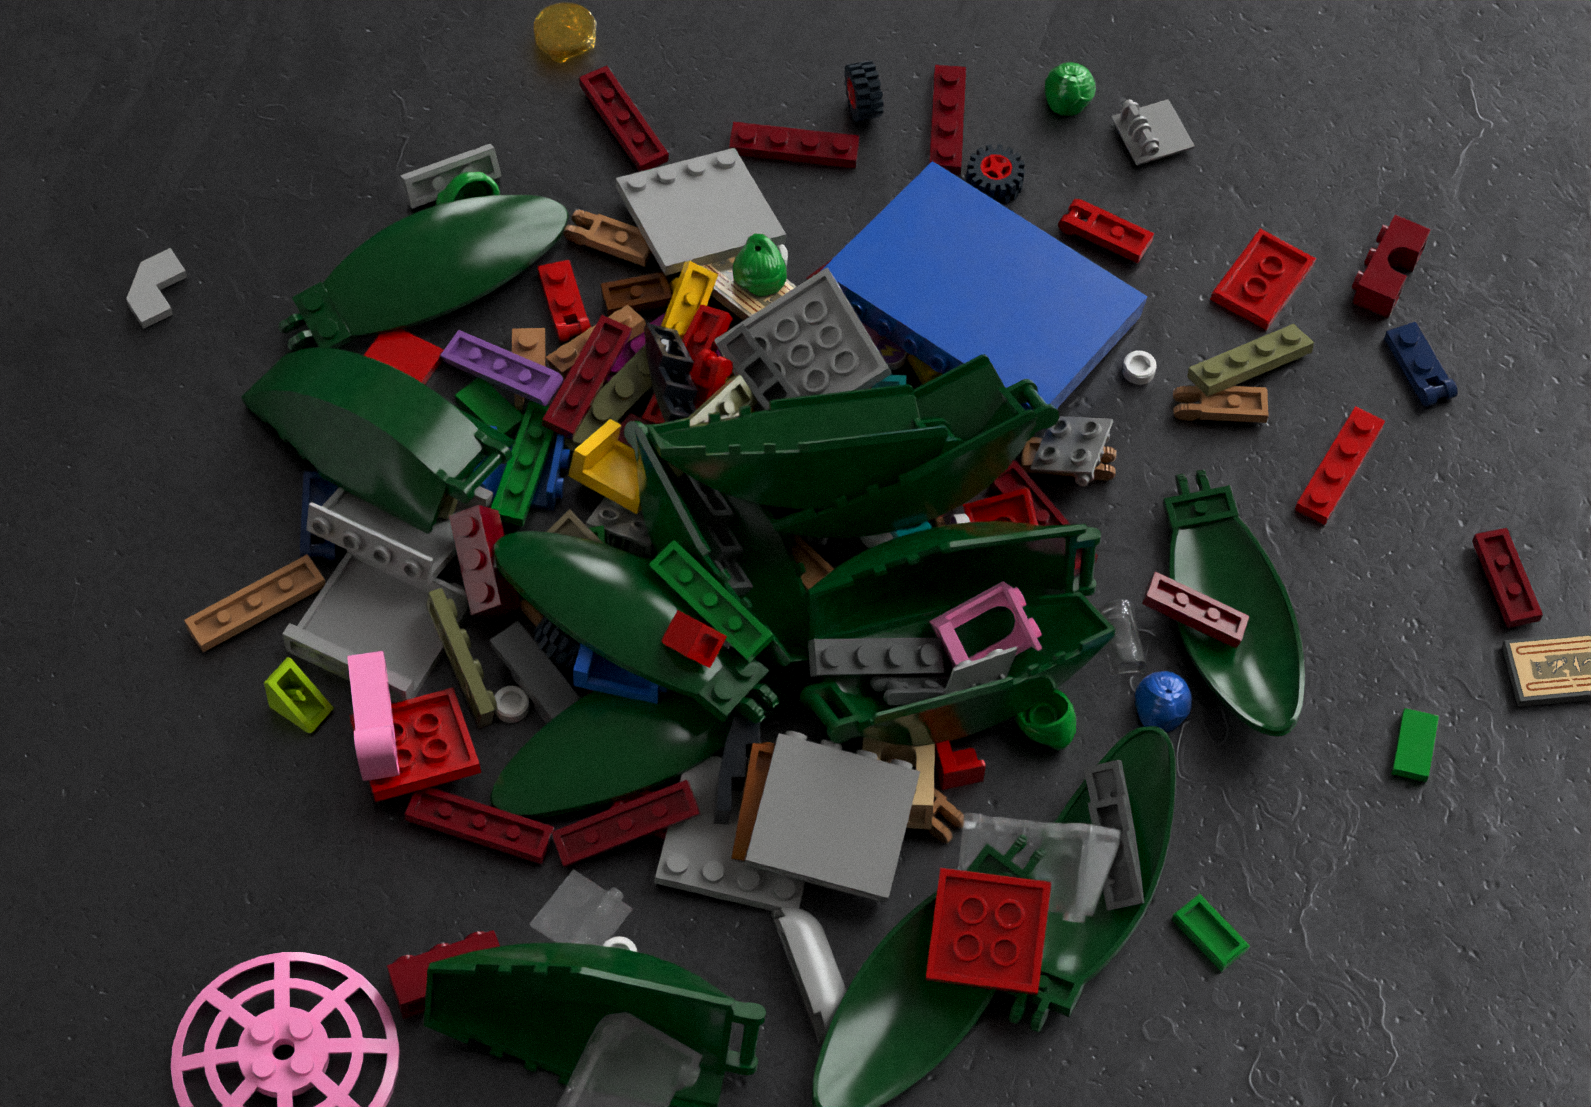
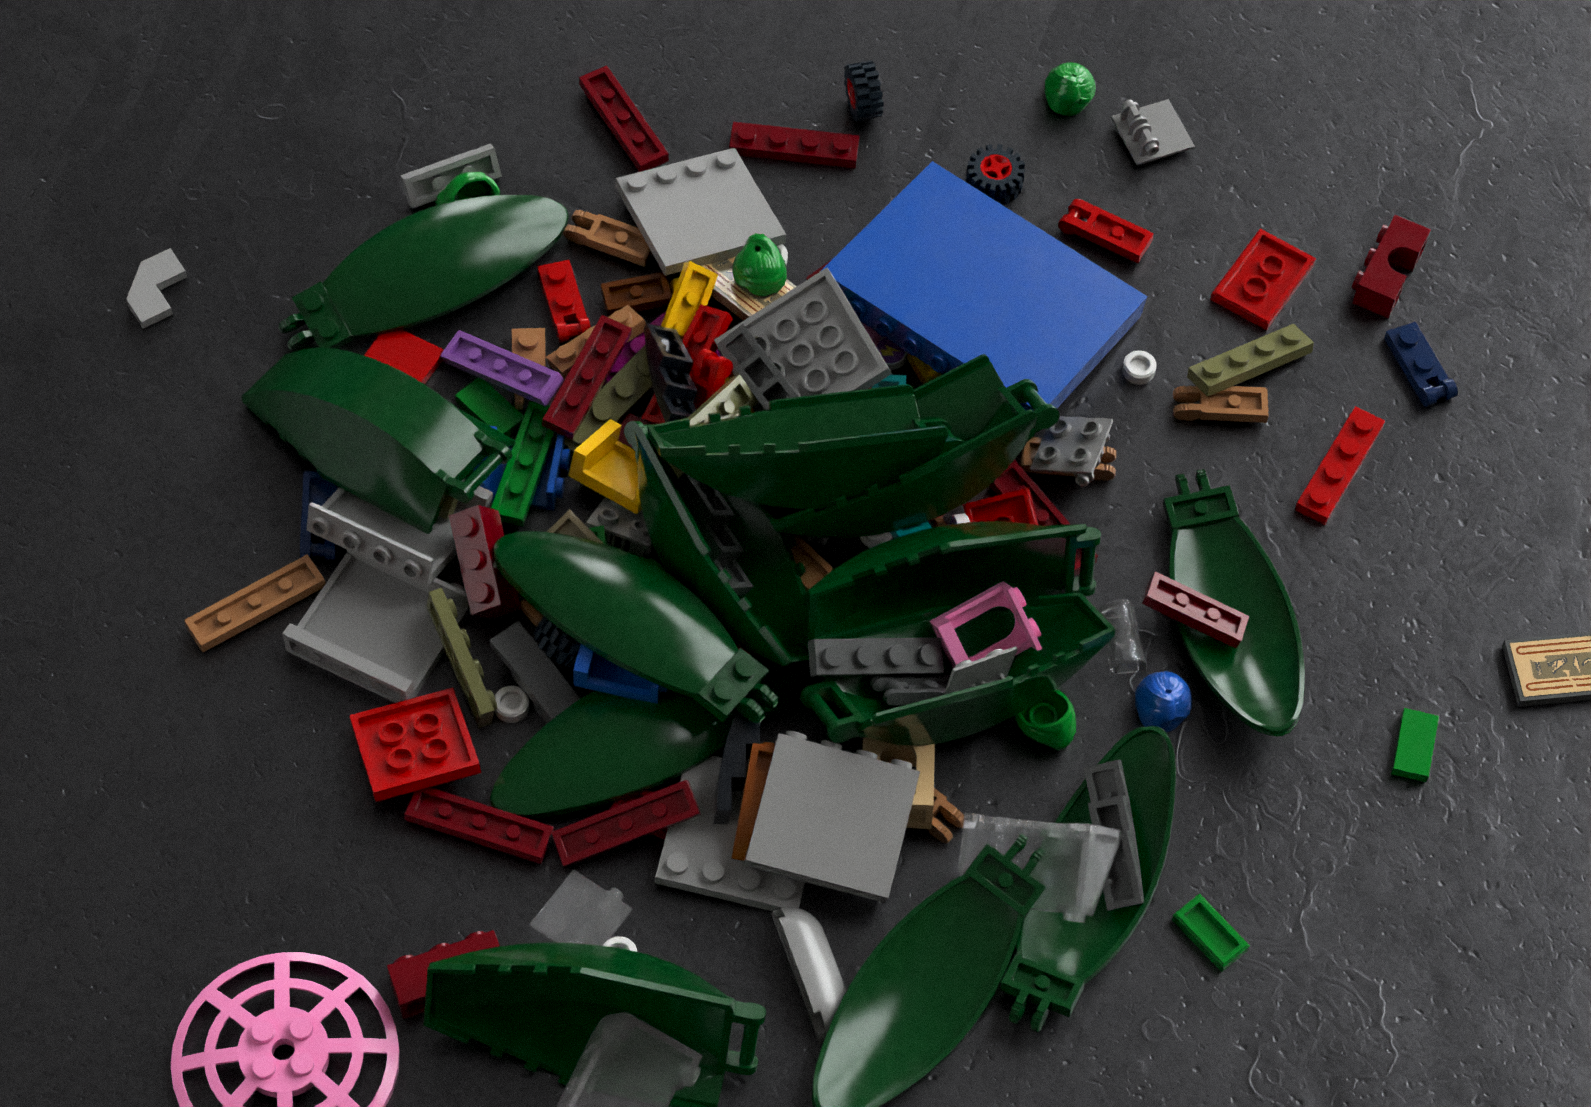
lime slope [264,657,334,733] -> none
bright pink beam [347,651,399,781] -> none
clear yellow tile [533,2,597,62] -> none
green plate [648,540,775,663] -> none
red panel [662,610,727,668] -> none
red plate [926,868,1052,995] -> none
dark red plate [929,65,966,175] -> none
red panel [934,740,986,790] -> none
dark red plate [1472,528,1543,628] -> none

